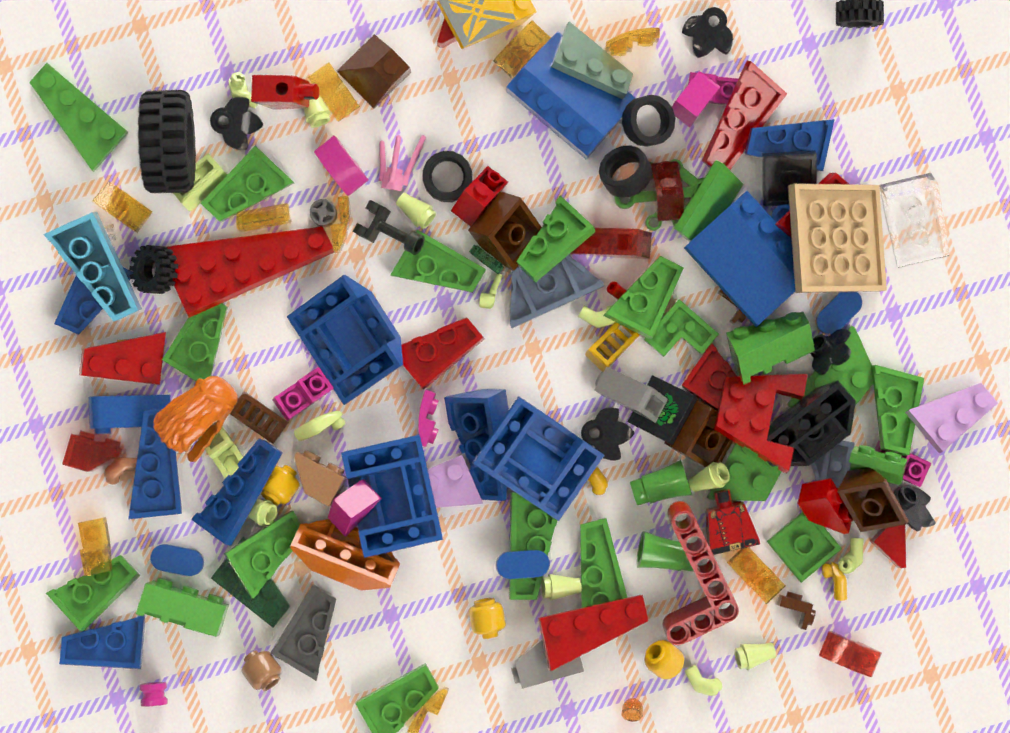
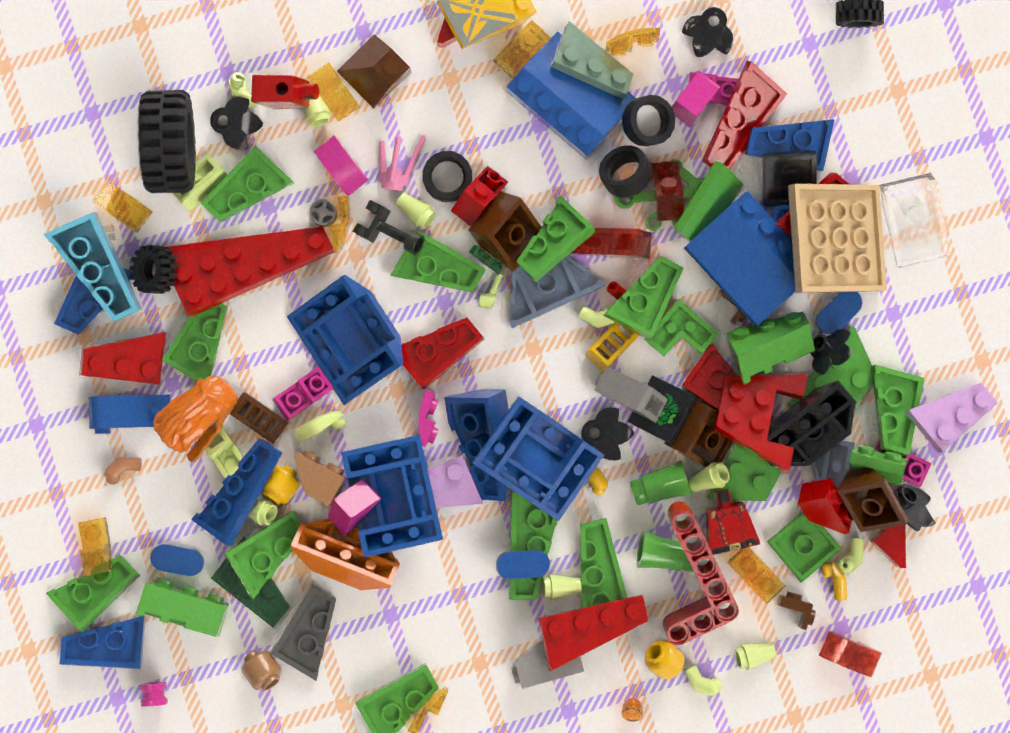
bright green wing [29,63,128,172] -> none
clear red slope [62,430,127,472] -> none
blue wing [128,408,182,519] -> none
clear yellow slope [236,203,292,232] -> none
yellow head [469,598,506,639] -> none

